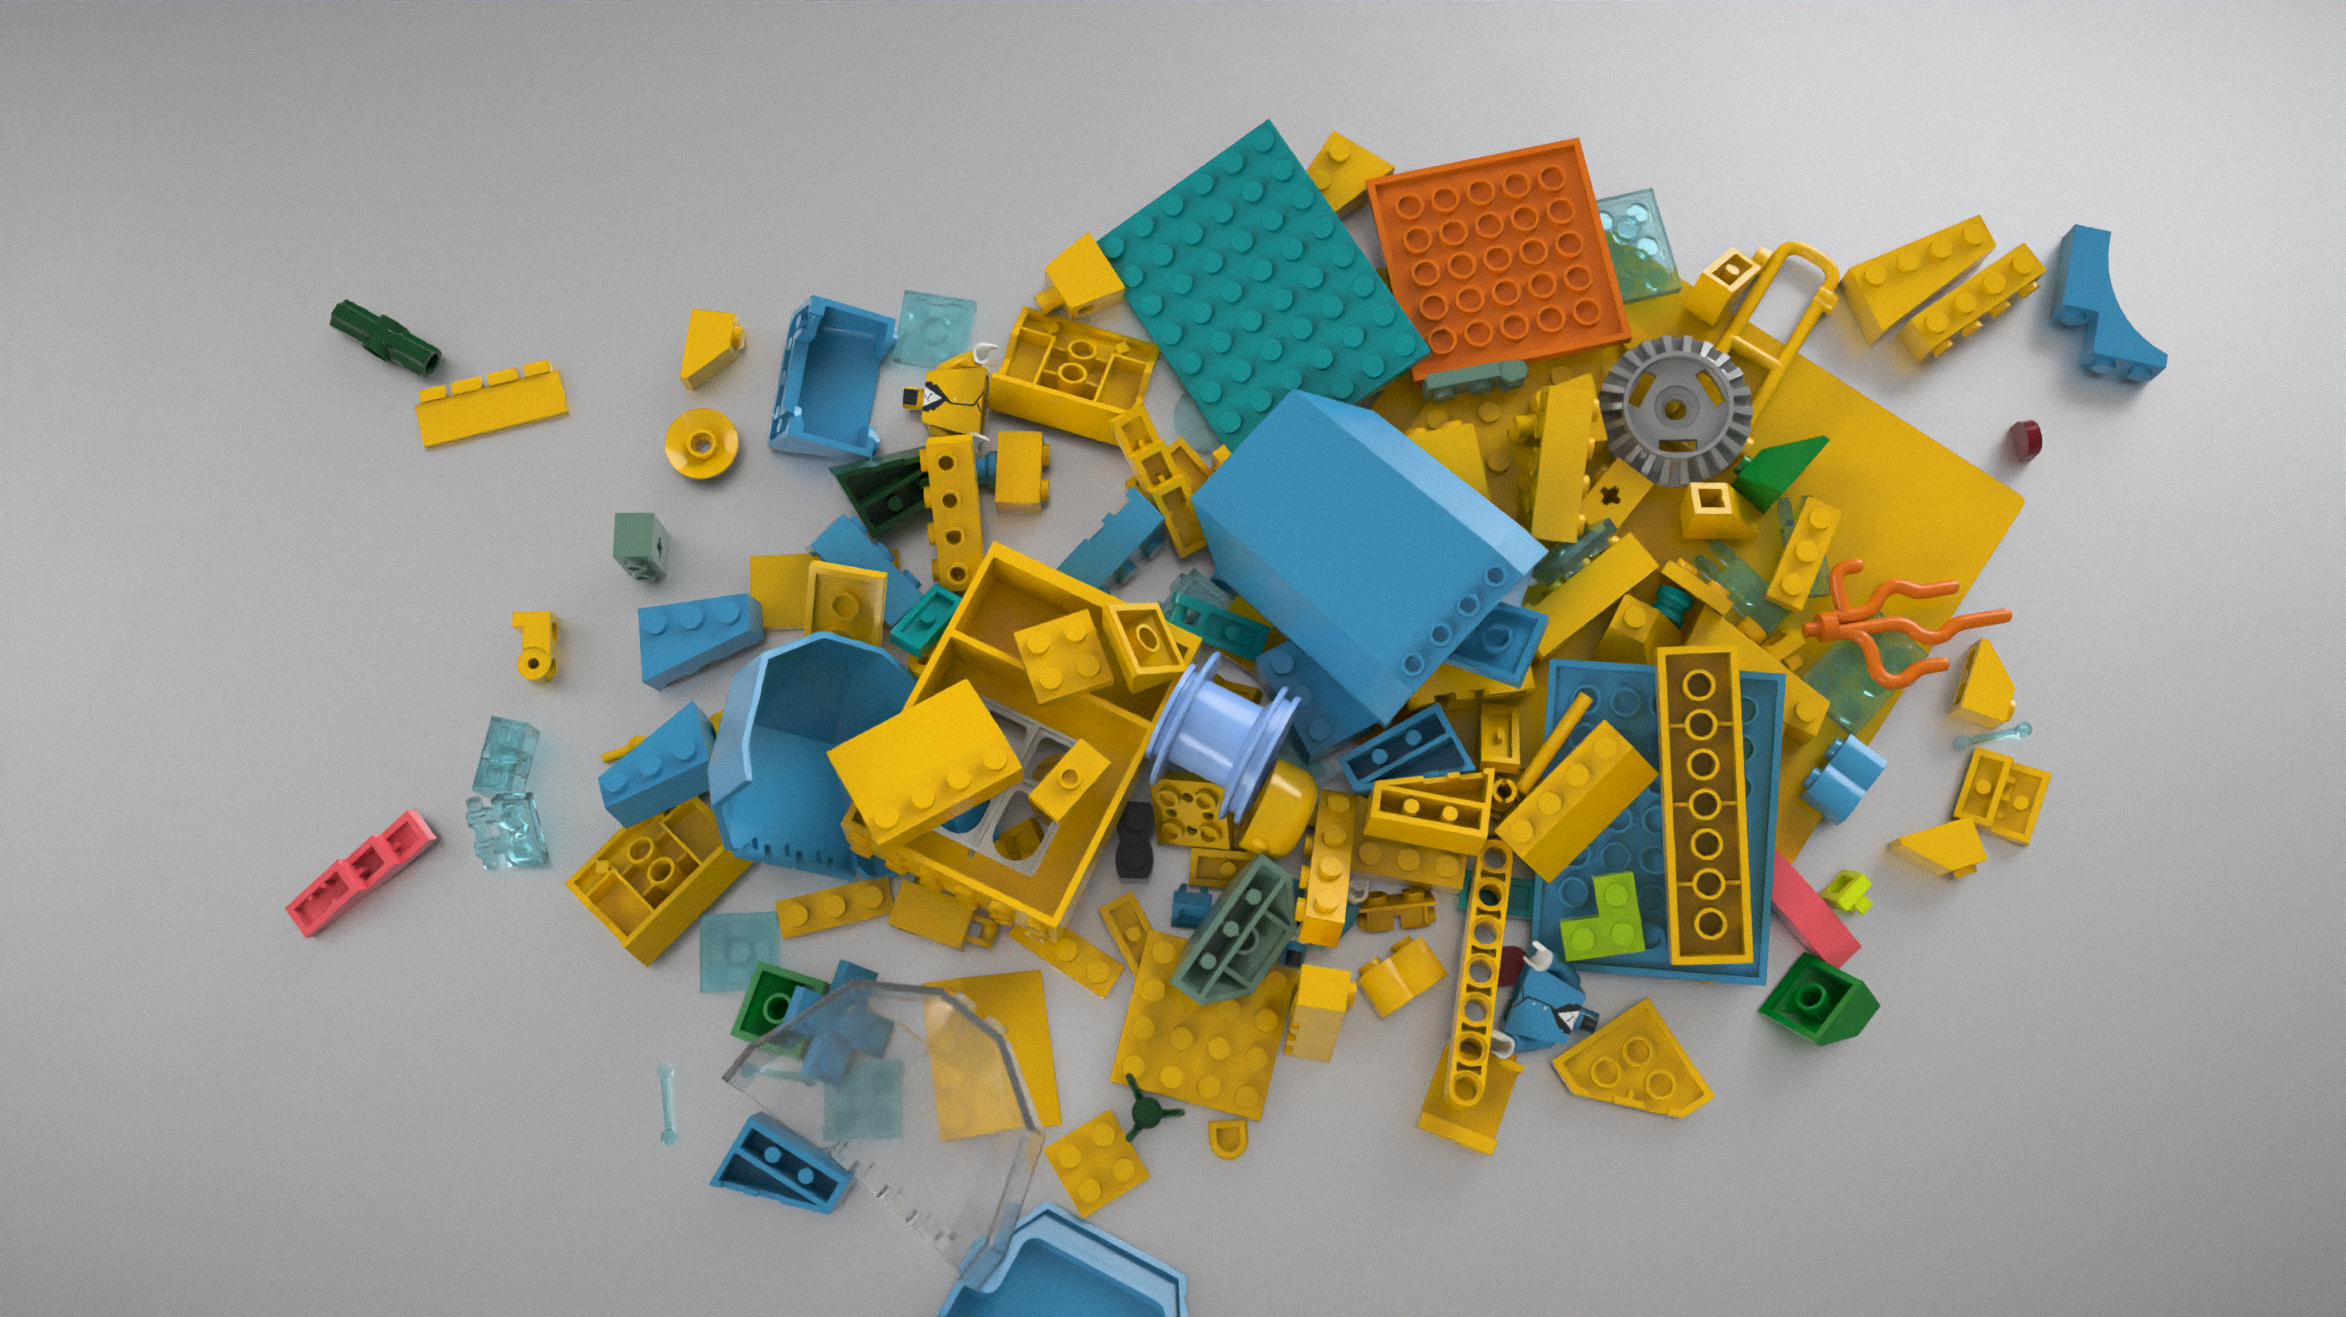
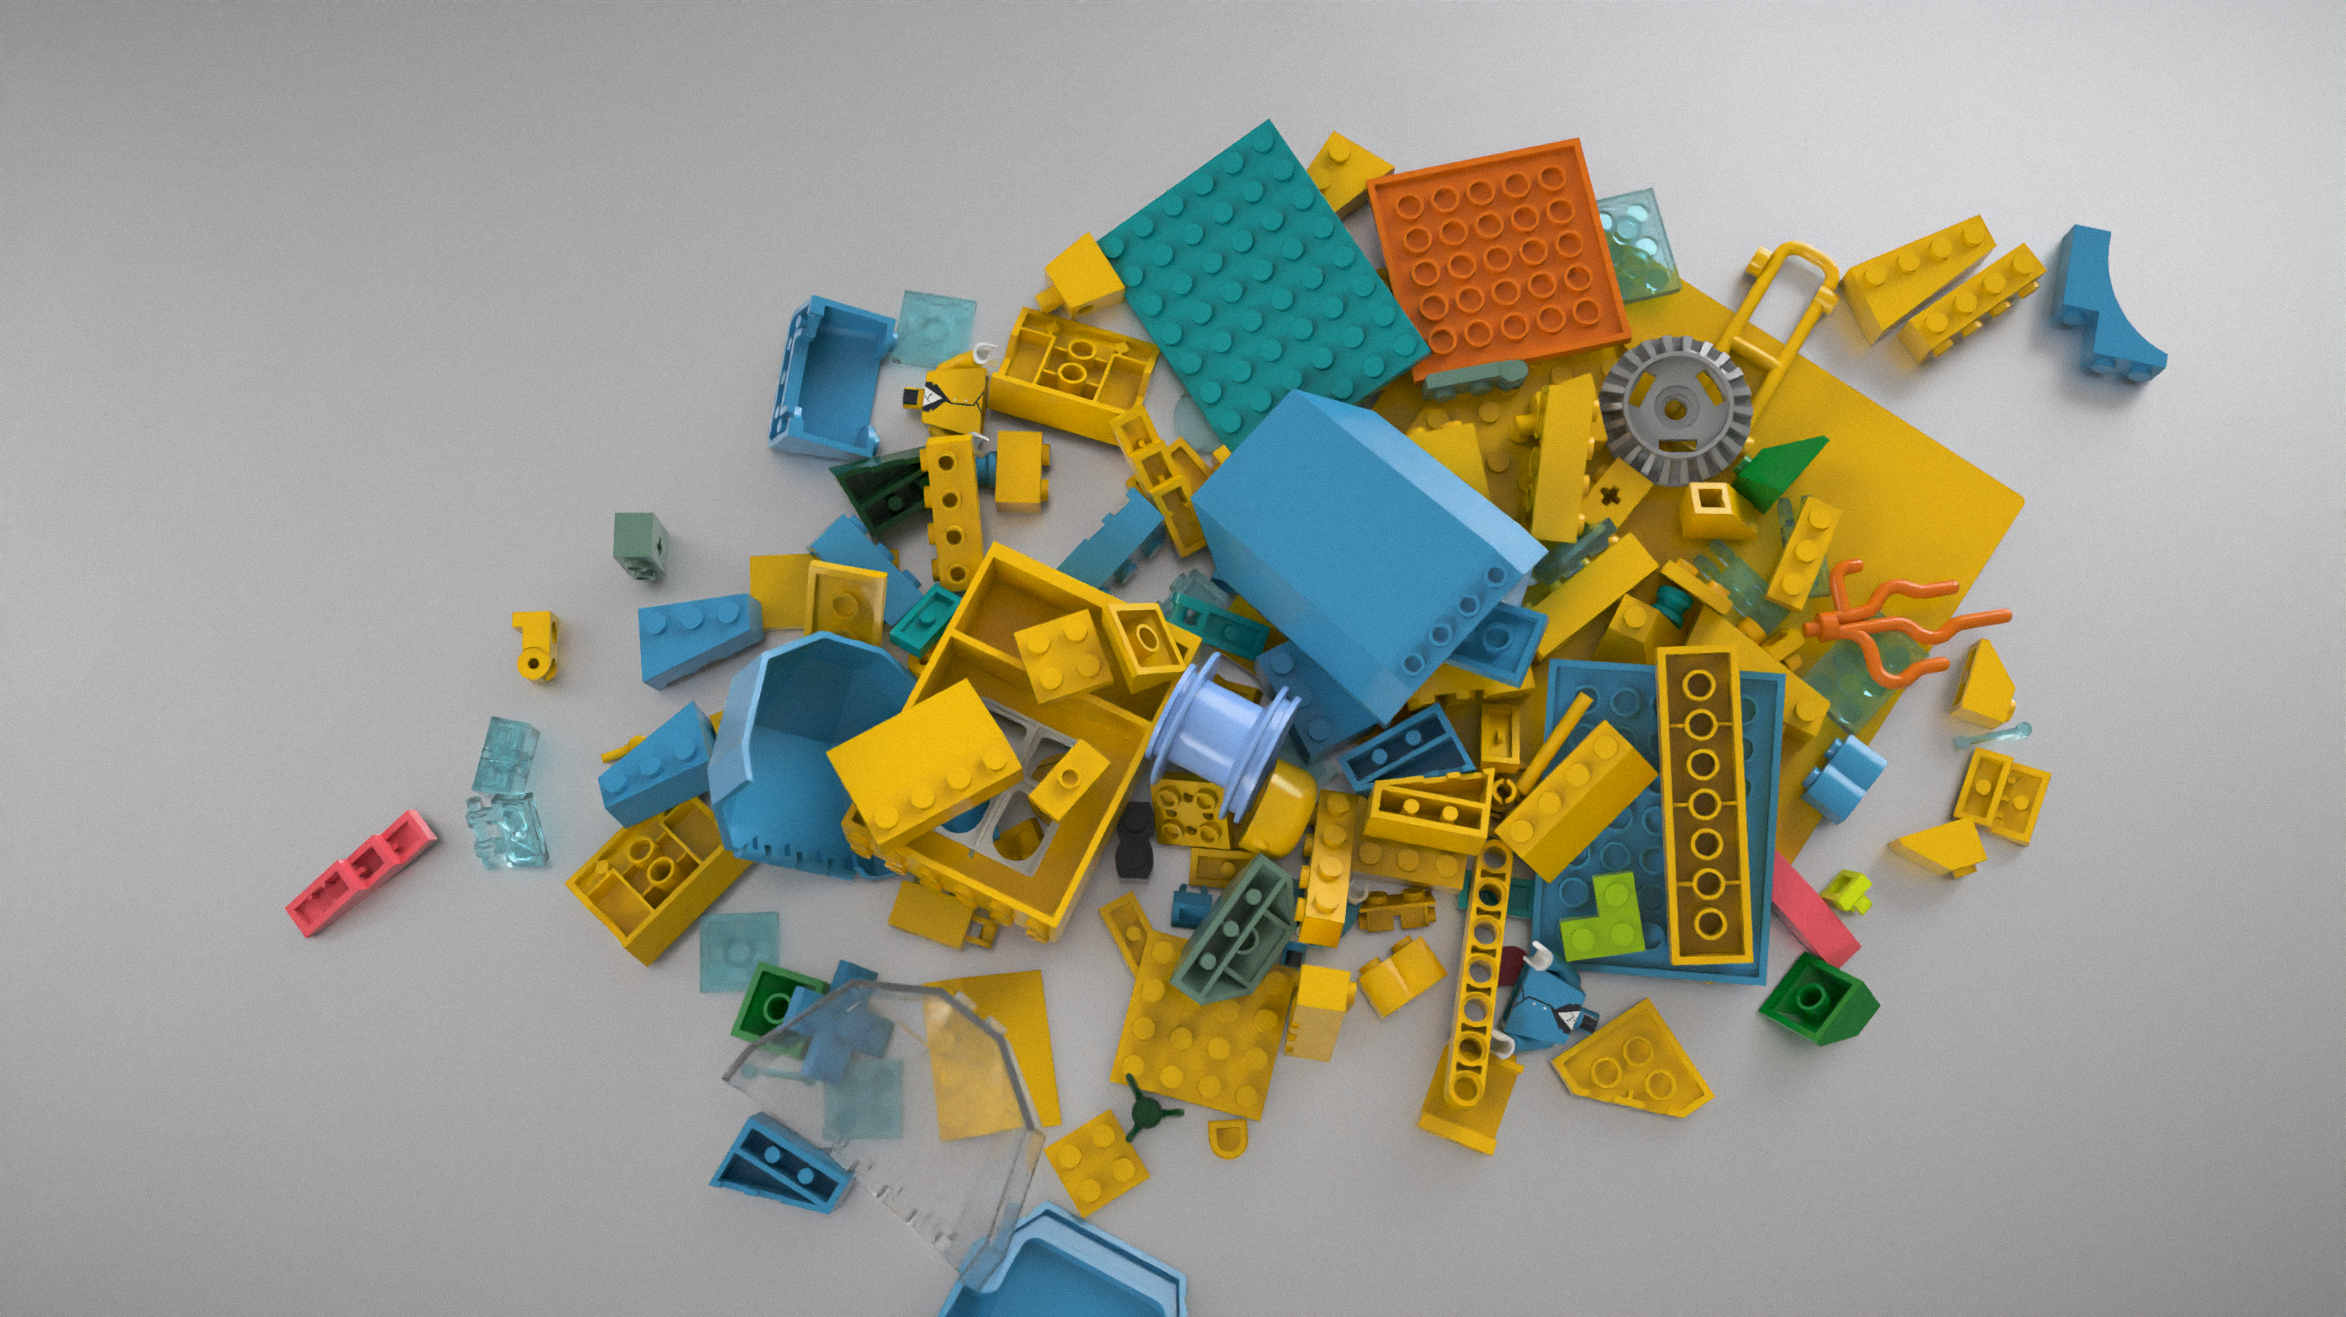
dark green piece [329,299,442,379] -> none
yellow windscreen [415,359,569,449] -> none
clear light blue hinge [656,1063,678,1145] -> none
yellow dish [665,408,739,480] -> none
yellow slope [680,309,745,390] -> none
yellow plate [775,876,895,940] -> none
yellow plate [1008,924,1125,1000] -> none
yellow slope [1682,247,1762,326] -> none
dark red tile [2010,419,2042,462] -> none

